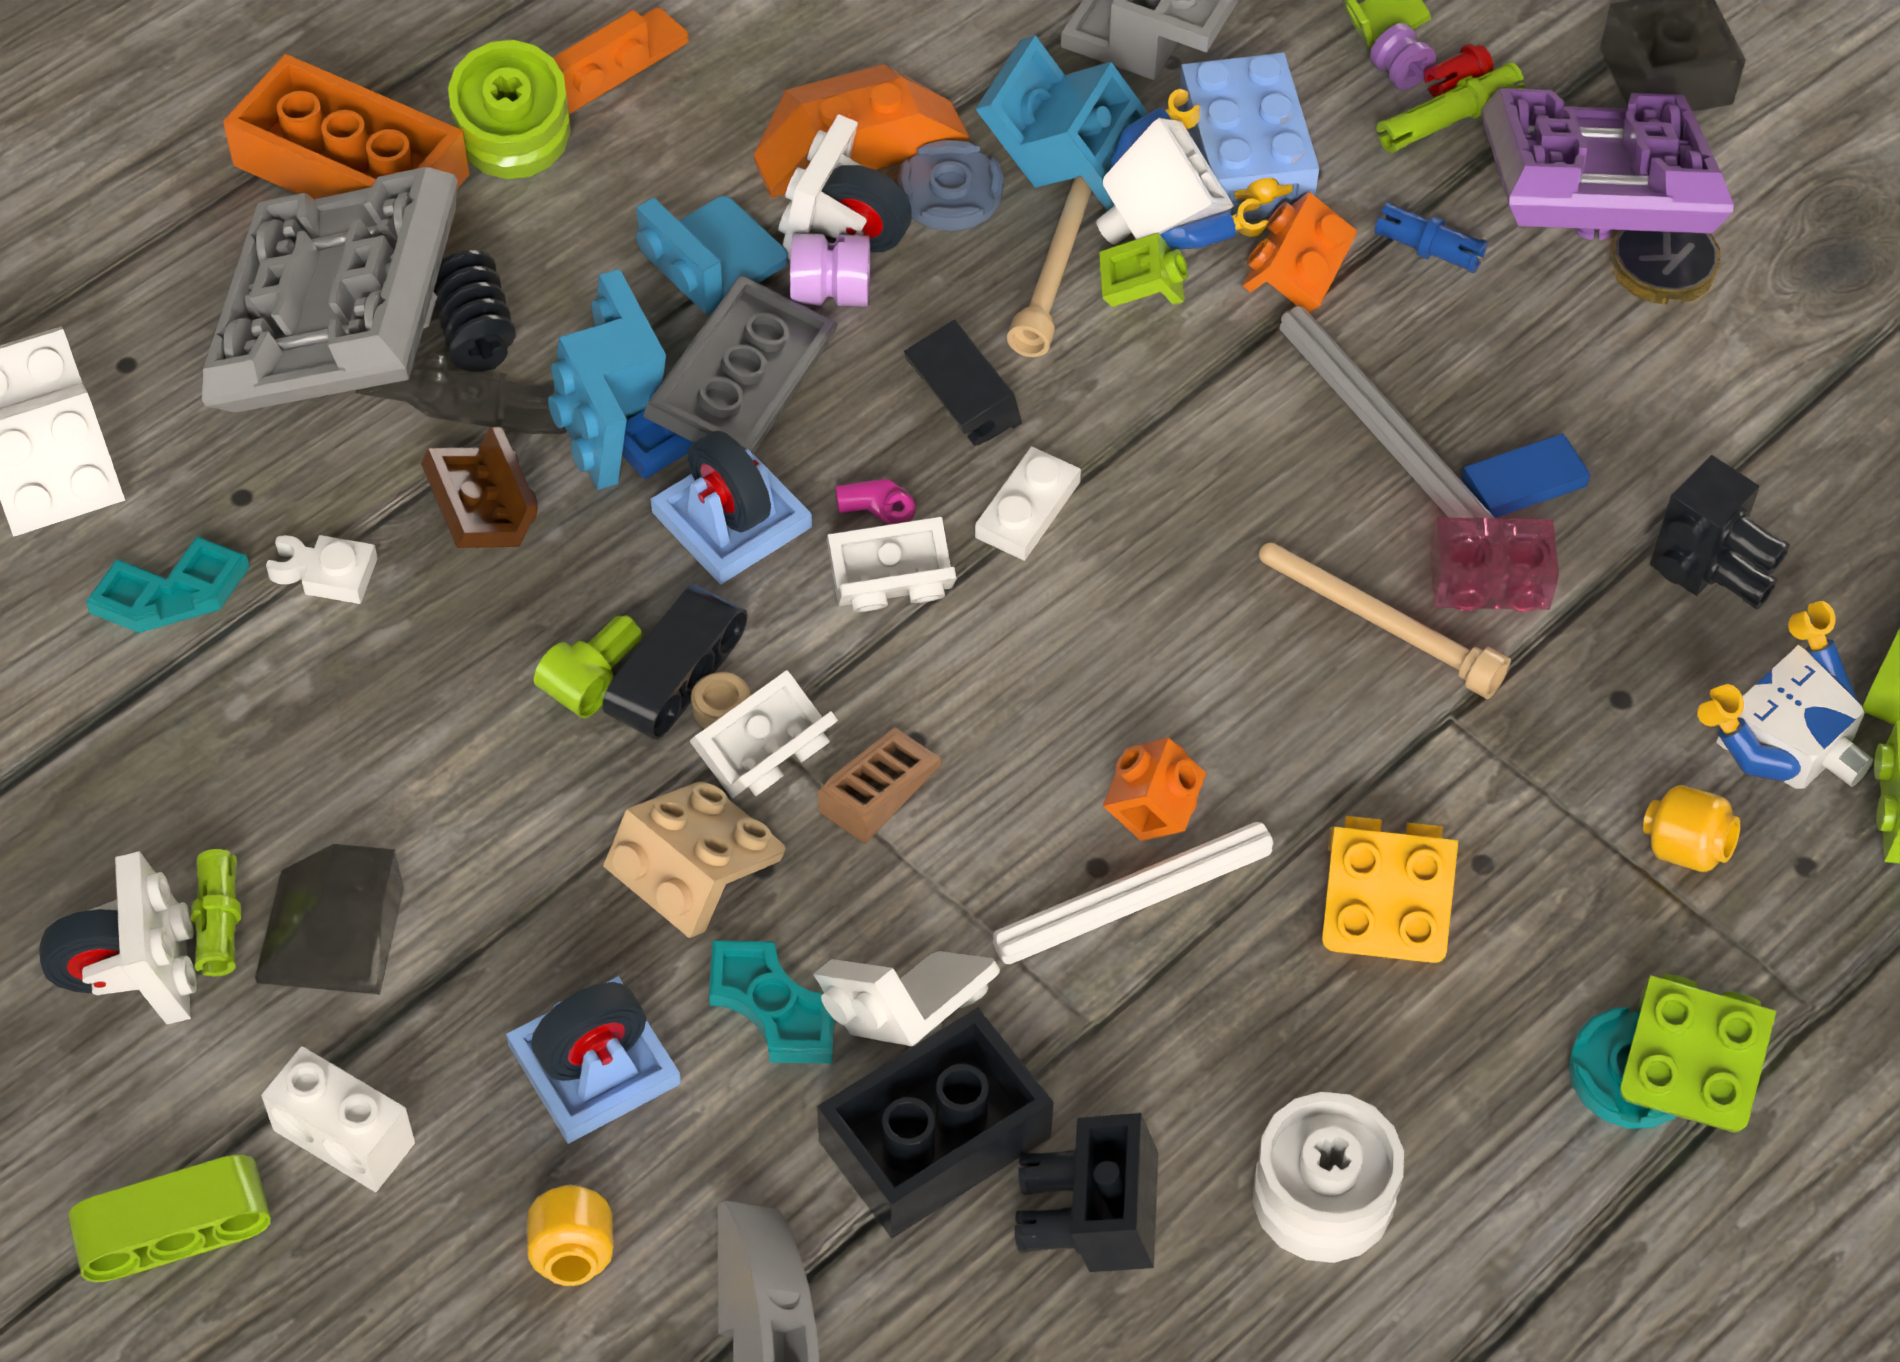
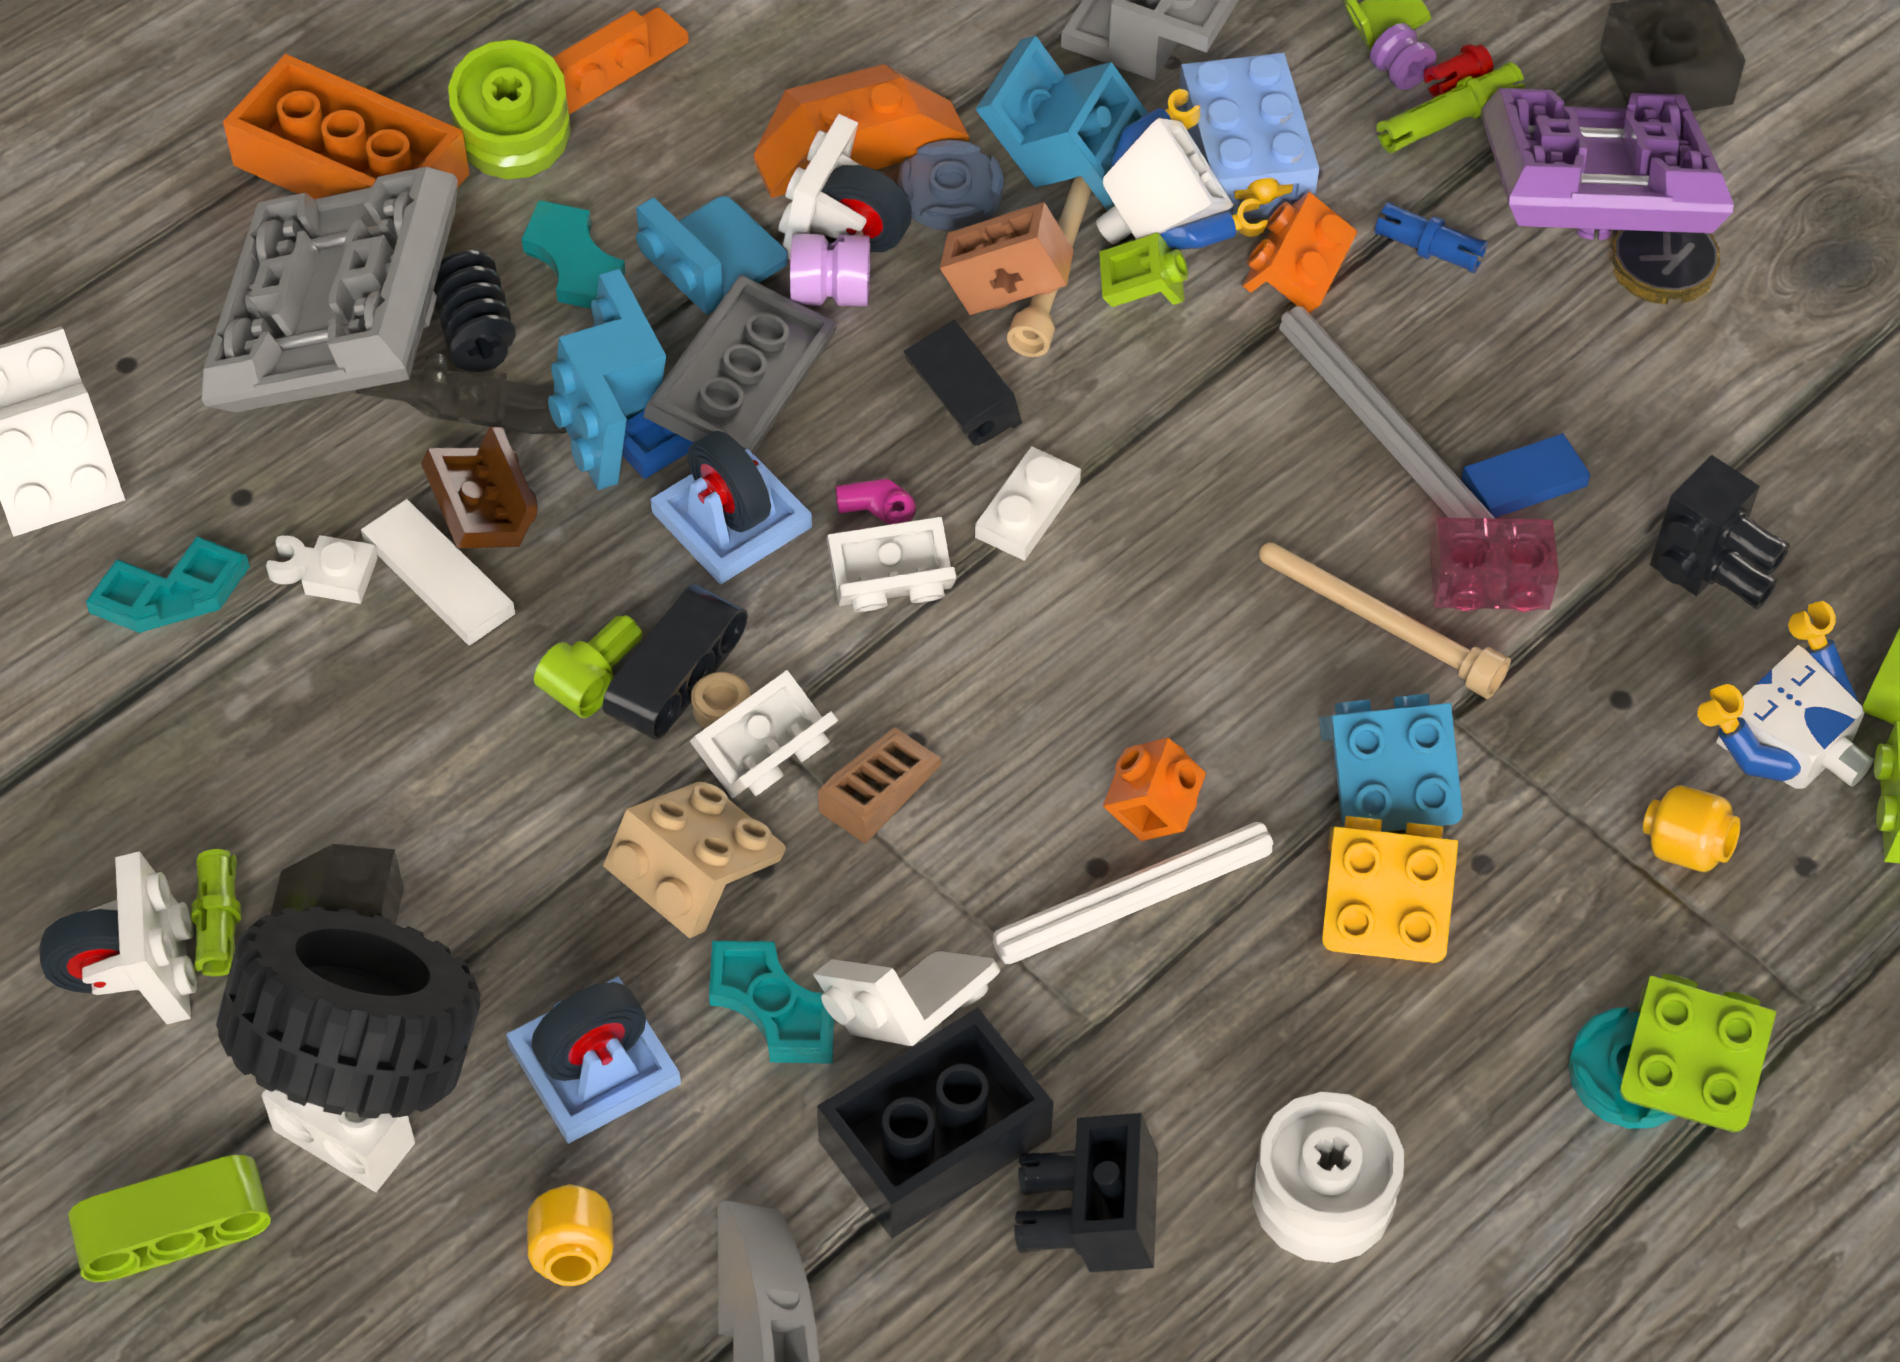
none -> black tyre [216,907,481,1119]
none -> white tile [361,499,515,646]
none -> teal tile [521,200,626,309]
none -> nougat brick [940,202,1074,315]
none -> dark azure bracket [1319,694,1463,832]

